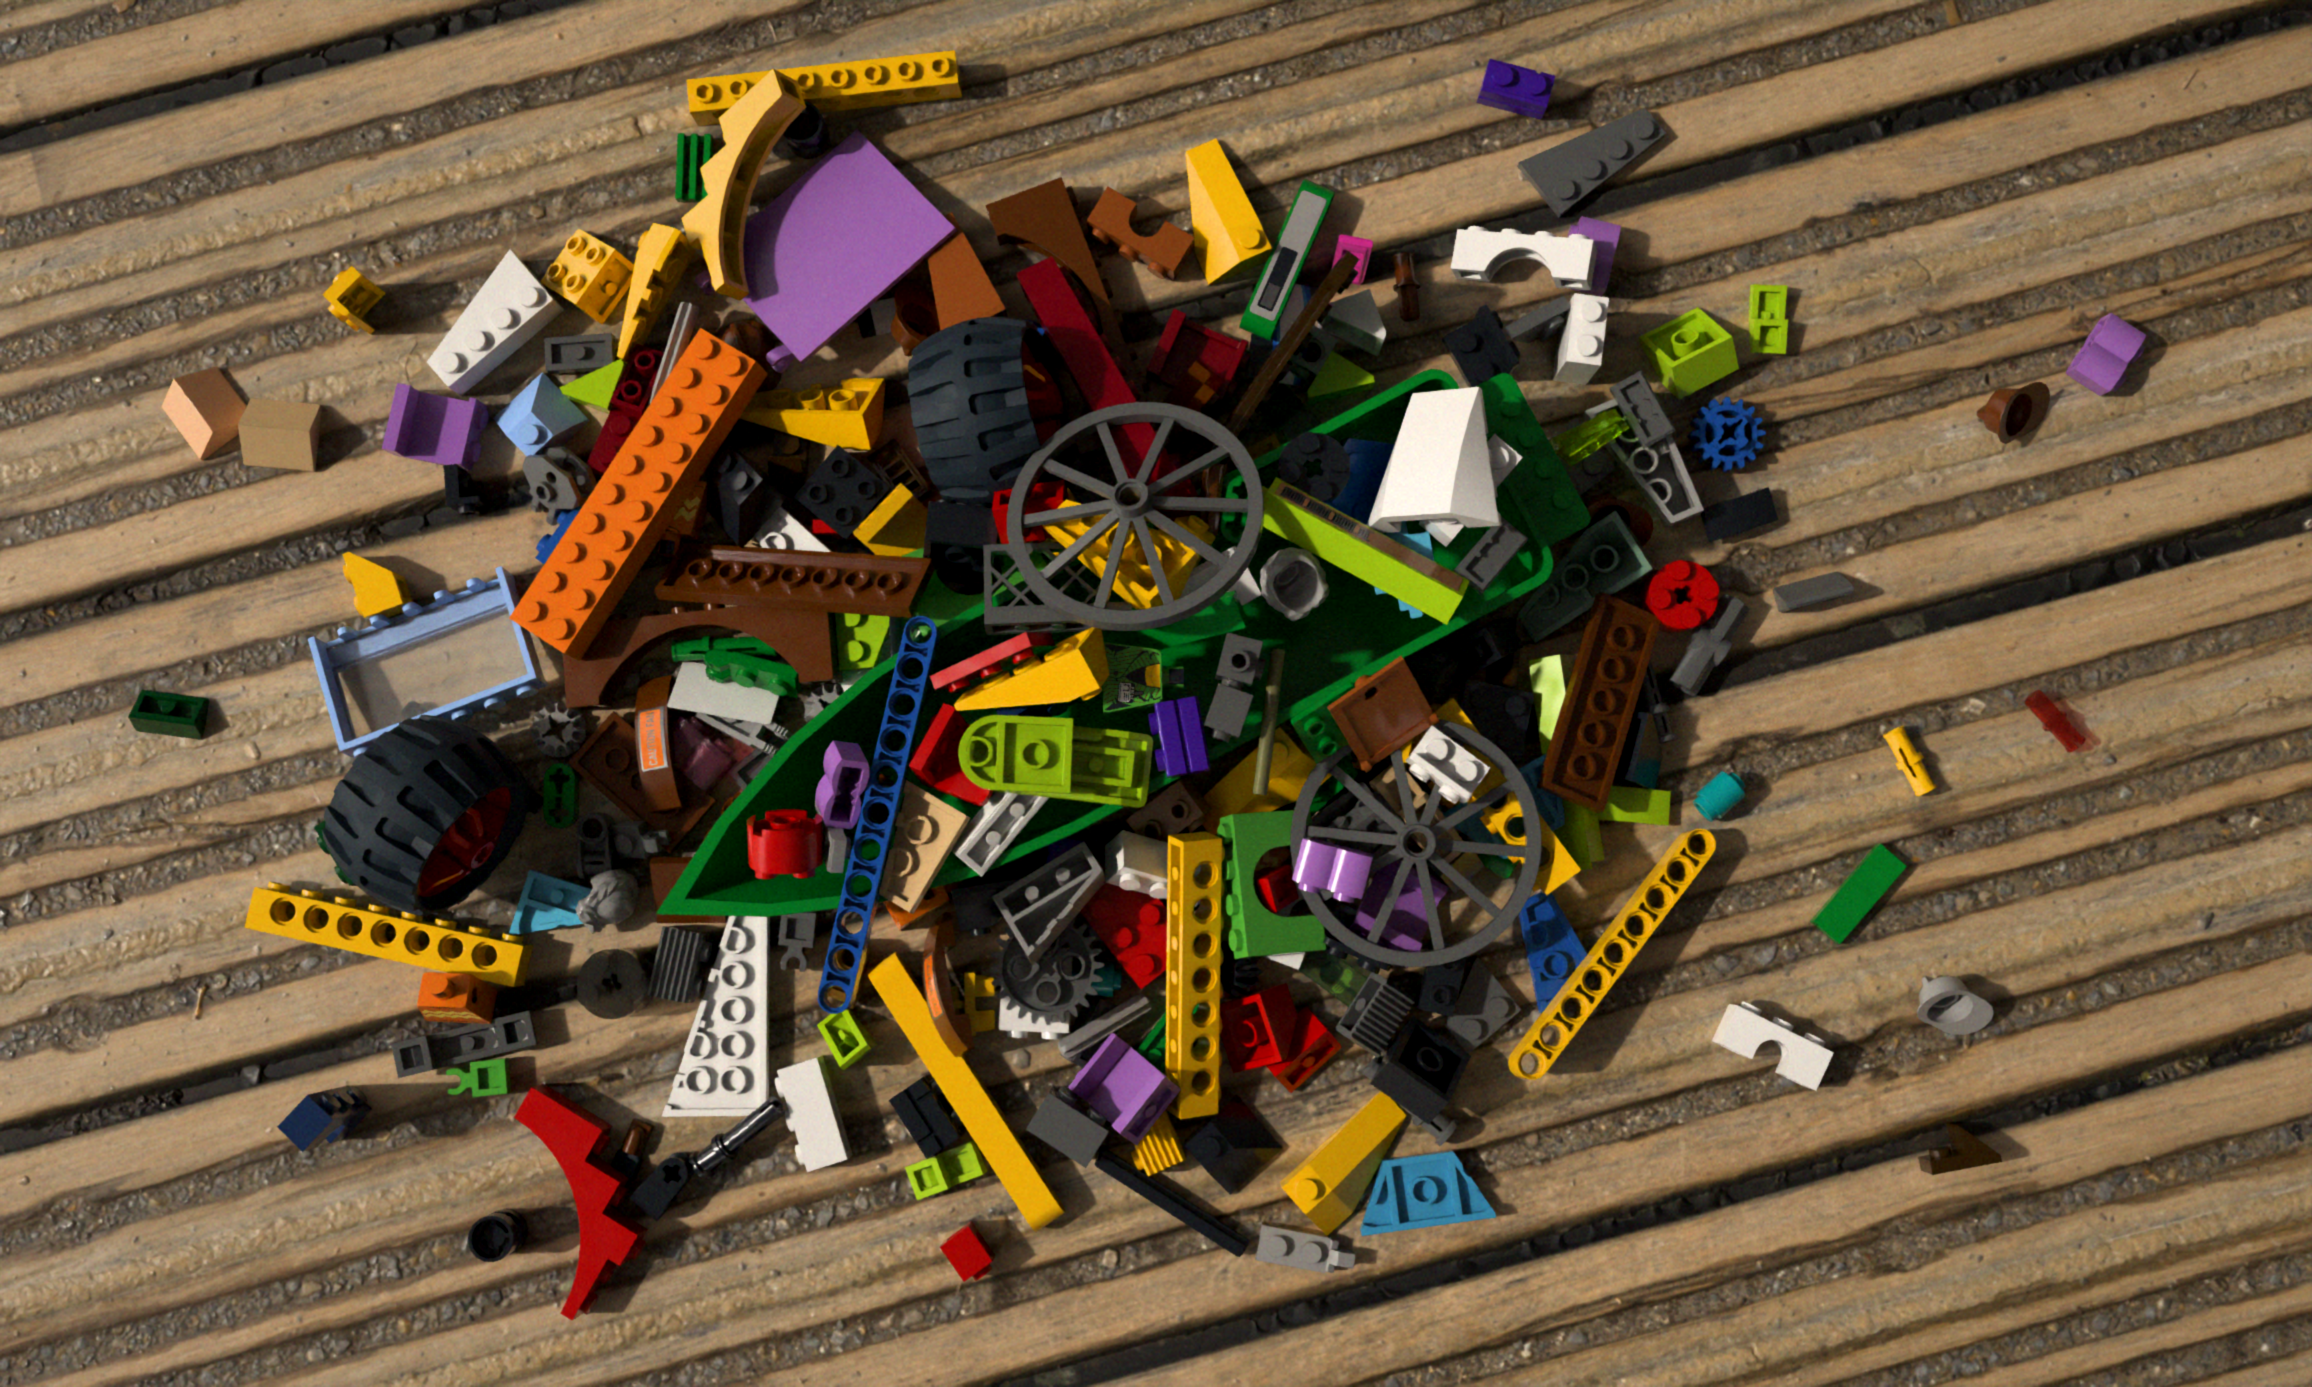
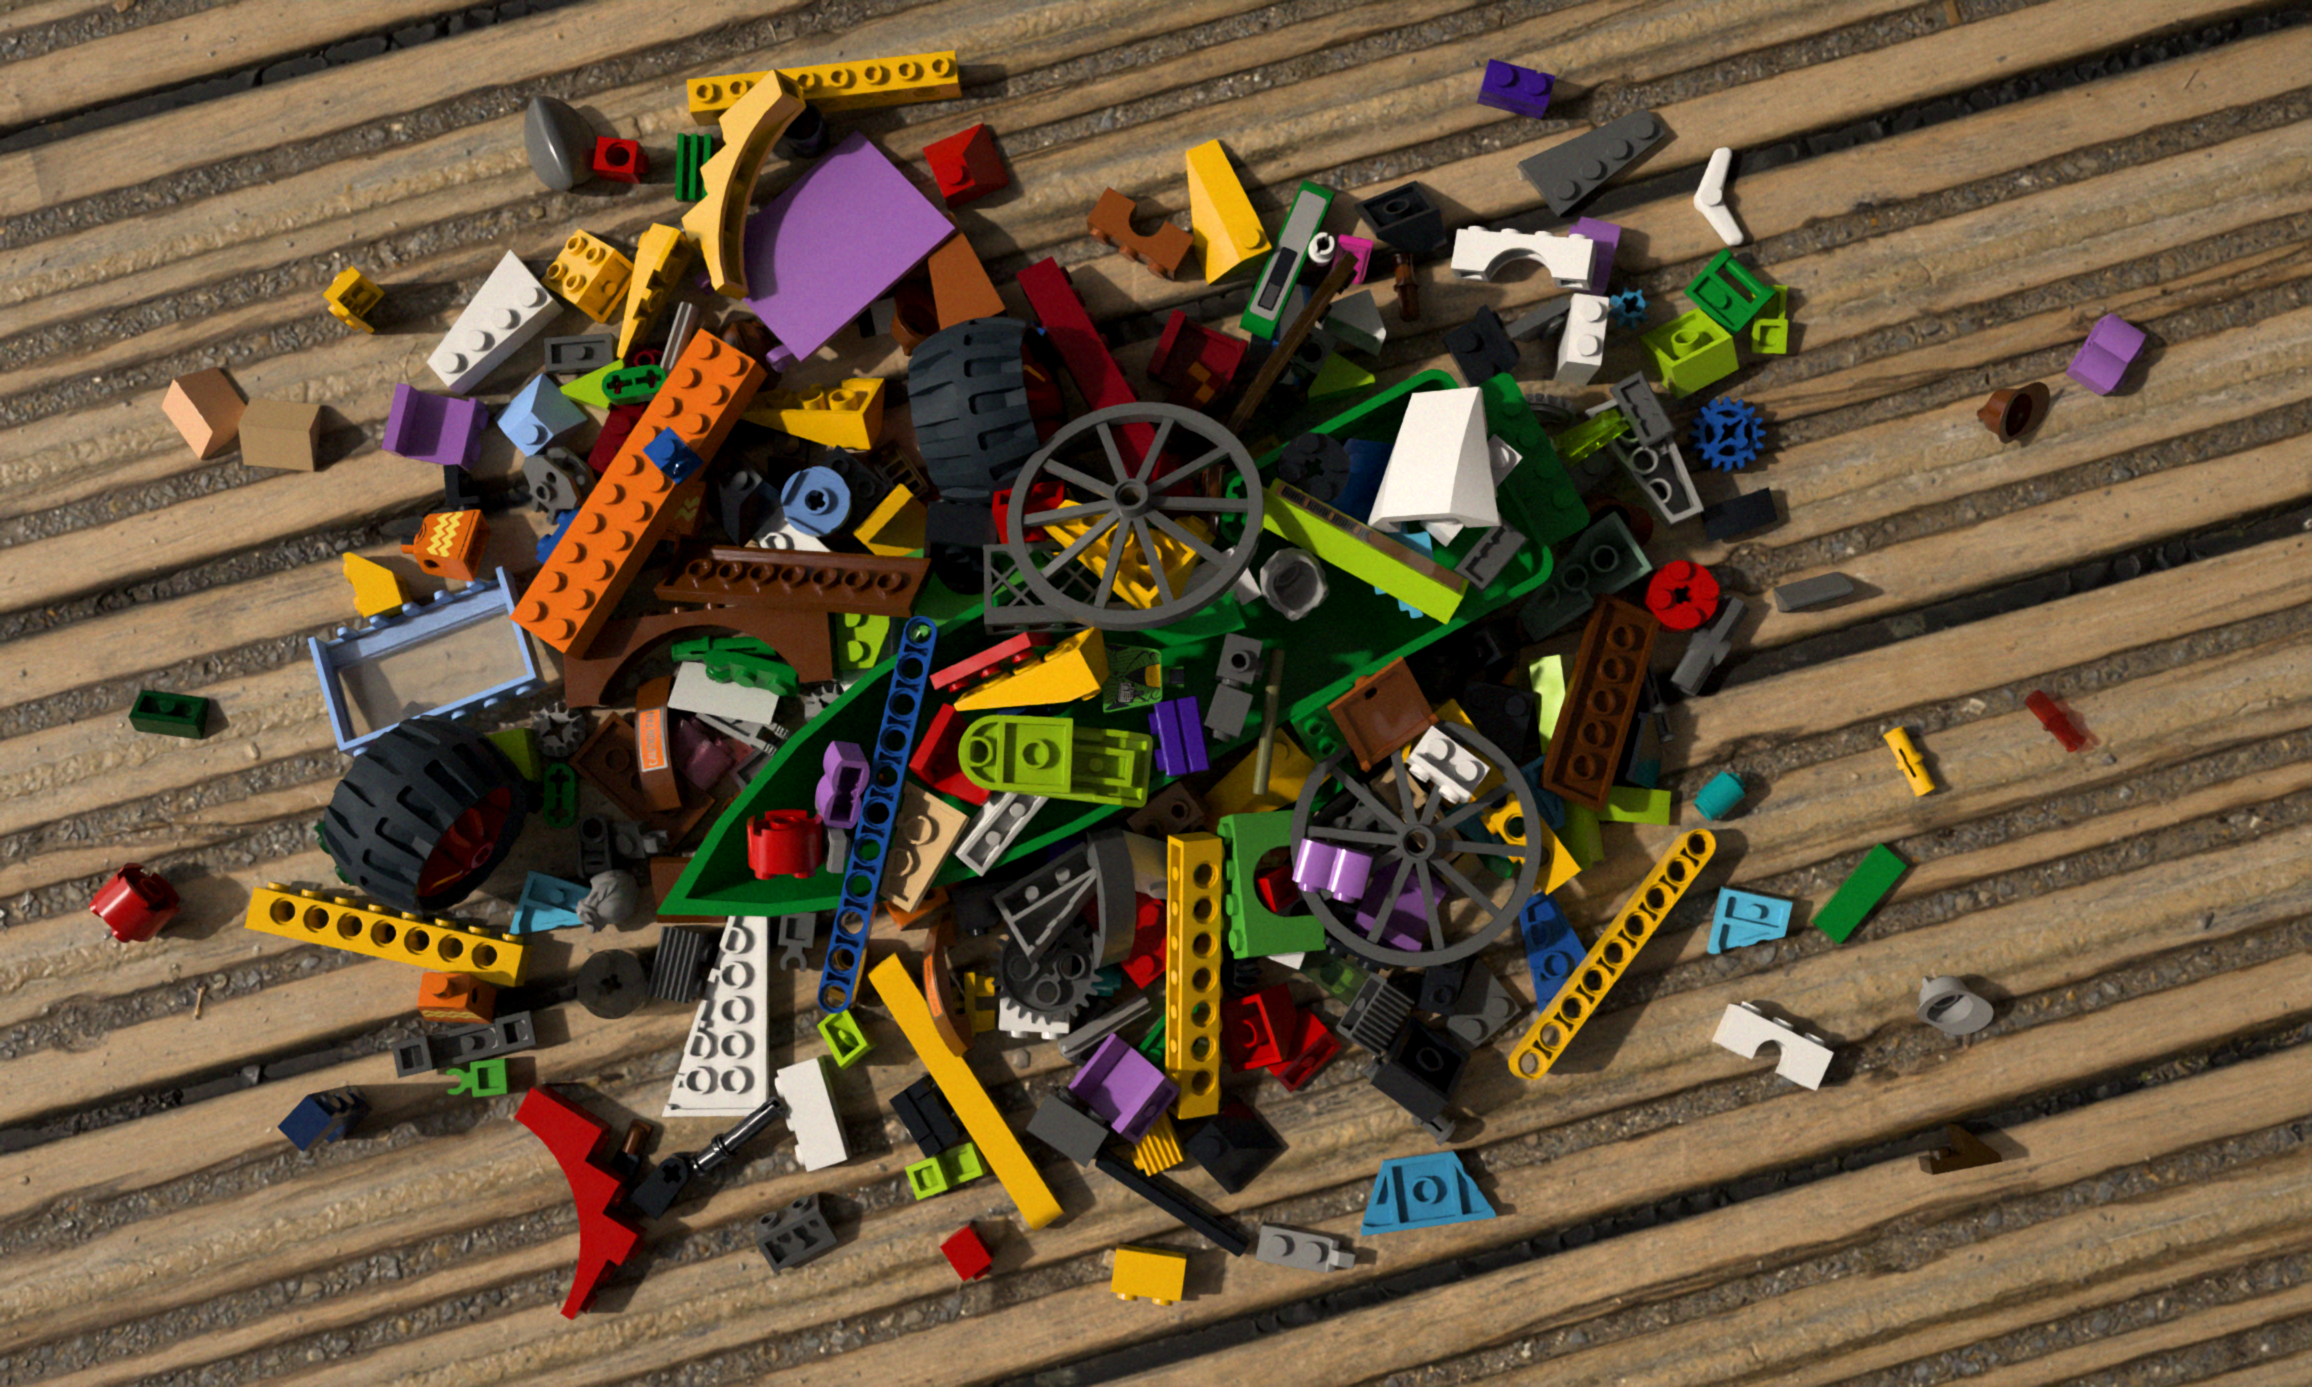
black wheel [468,1209,528,1262] -> none
reddish brown arch [985,177,1157,461] -> none
yellow wedge [1280,1091,1407,1236] -> none
none -> red brick [89,863,181,943]
none -> orange torso [401,510,491,582]
none -> lime slope [485,727,543,782]
none -> dark grey piece [524,95,597,191]
none -> red brick [593,136,649,184]
none -> green beam [602,365,668,405]
none -> blue brick [643,426,704,486]
none -> dark grey bracket [755,1193,838,1273]
none -> medium blue plate [781,466,852,537]
none -> red slope [922,123,1010,210]
none -> dark grey slope [1086,824,1136,968]
none -> yellow brick [1110,1243,1186,1306]
none -> white pin [1308,232,1336,266]
none -> black slope [1354,180,1447,256]
none -> light grey gear [1525,393,1577,423]
none -> dark azure gear [1607,287,1651,331]
none -> green plate [1683,247,1778,338]
none -> white piece [1694,147,1744,246]
none -> medium azure wing [1706,886,1793,954]

